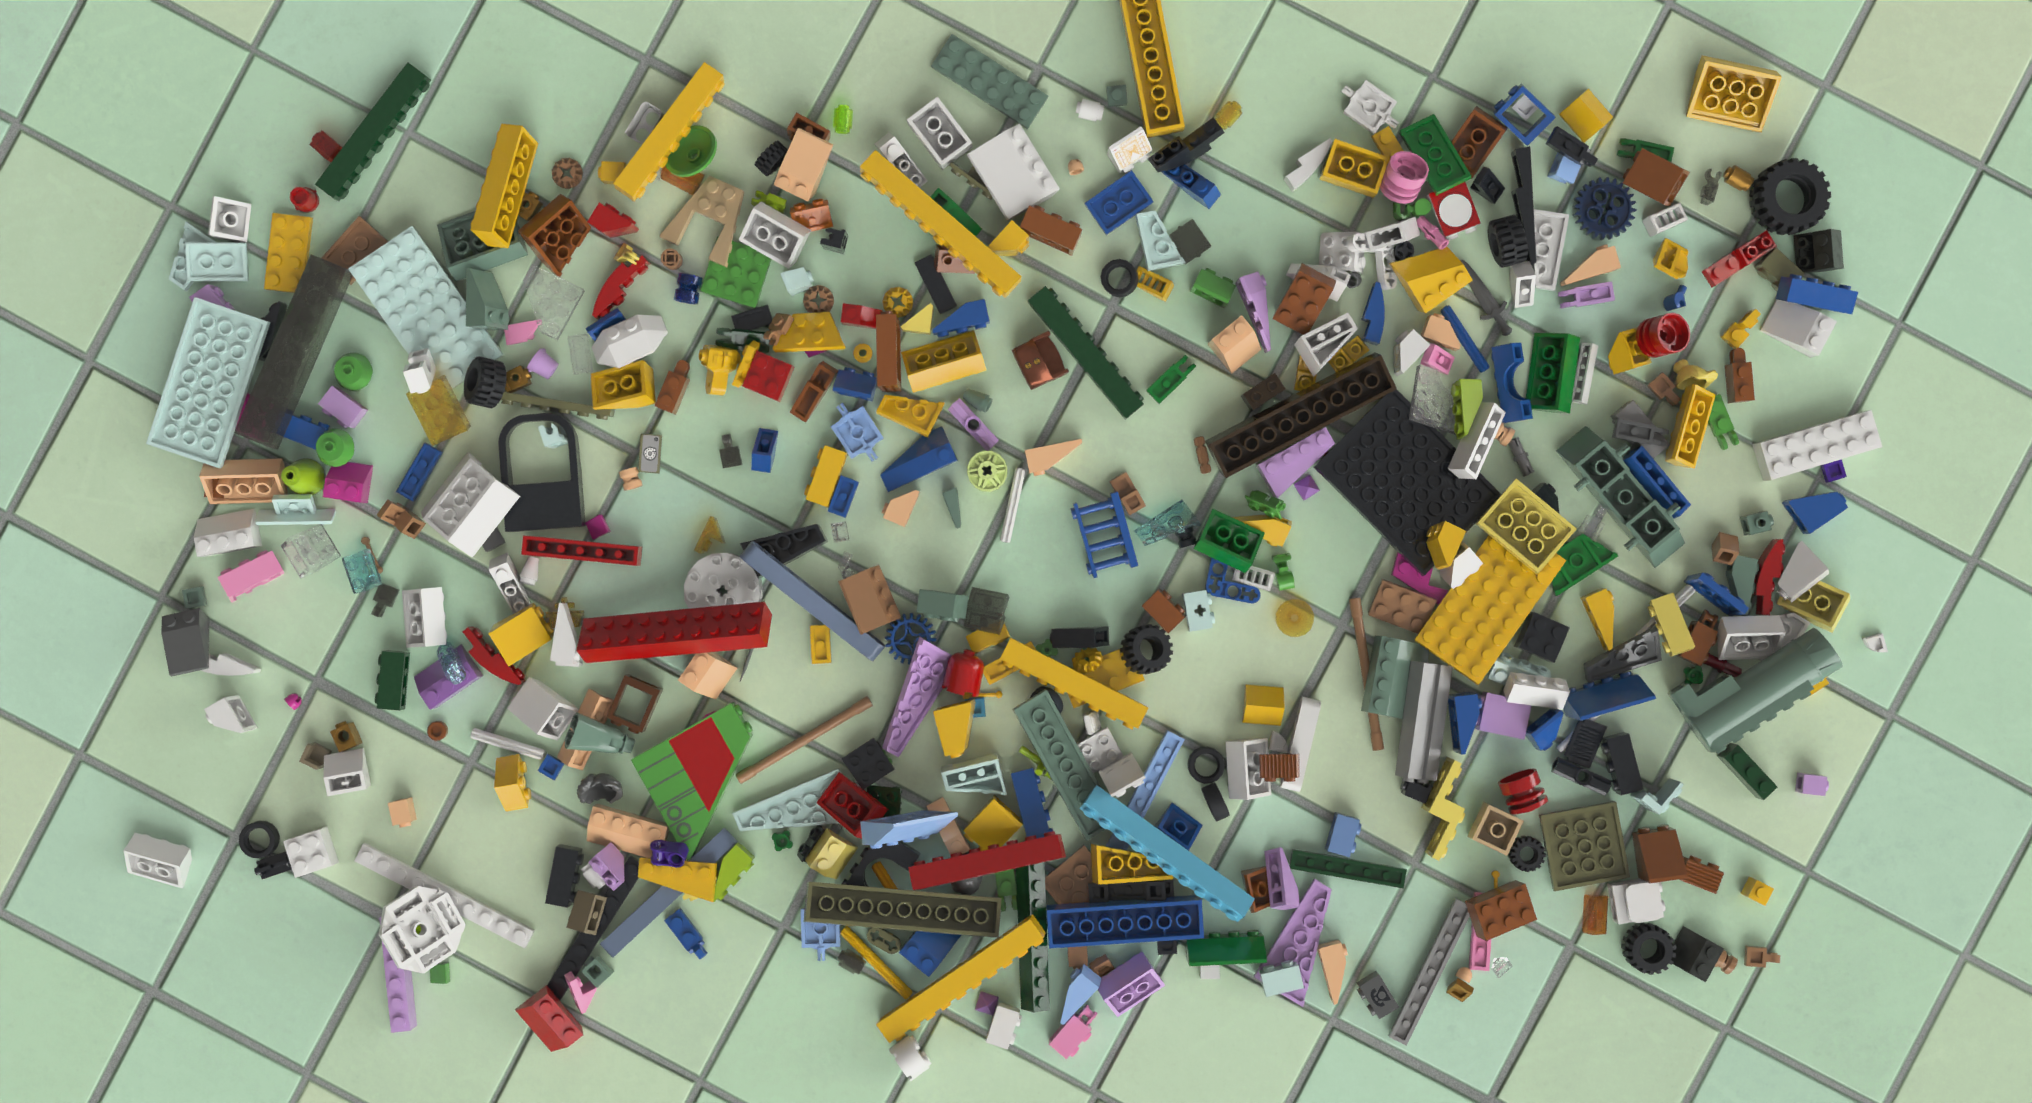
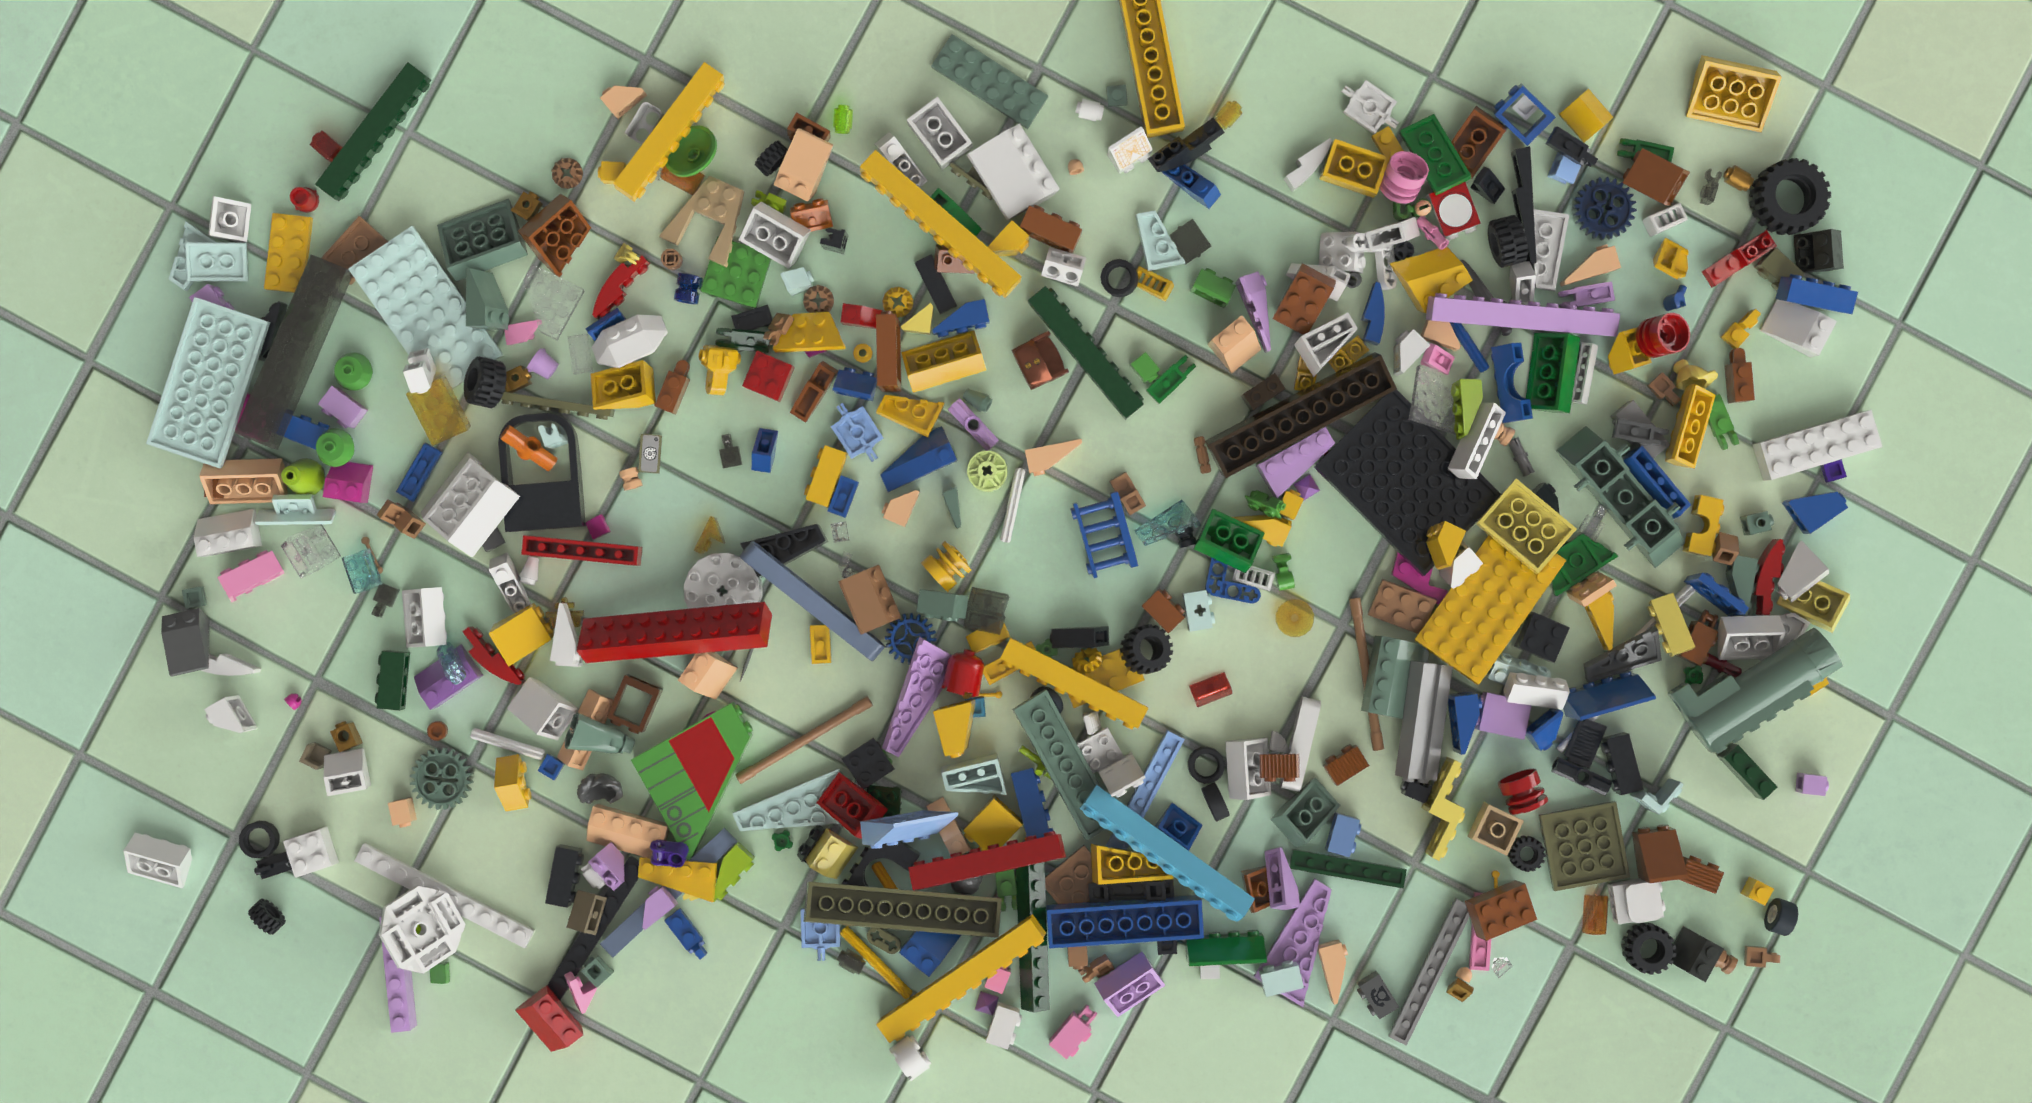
yellow brick [470,123,538,248] -> none
red slope [587,202,639,238] -> none
yellow wing [732,340,760,388] -> none
light blue slope [1060,964,1102,1025] -> none
blue plate [1084,170,1154,235] -> none
yellow slope [1242,684,1285,726] -> none
white tile [1862,633,1888,652] -> none
none -> black tyre [248,899,286,935]
none -> sand green gear [409,747,474,810]
none -> orange piece [500,425,558,472]
none -> light nougat slope [600,85,647,119]
none -> lavender slope [642,886,678,930]
none -> yellow wheel [921,541,972,592]
none -> bright pink brick [984,966,1011,994]
none -> white brick [1041,247,1086,286]
none -> bright green brick [1130,352,1160,383]
none -> clear red slope [1189,672,1232,707]
none -> sand green slope [1270,777,1341,848]
none -> yellow brick [1279,489,1304,520]
none -> dark orange brick [1323,744,1370,786]
none -> light nougat hinge [1415,200,1431,216]
none -> lavender brick [1426,293,1620,337]
none -> light nougat plate [1566,571,1617,607]
none -> yellow arch [1682,495,1724,556]
none -> black wheel [1764,898,1799,936]

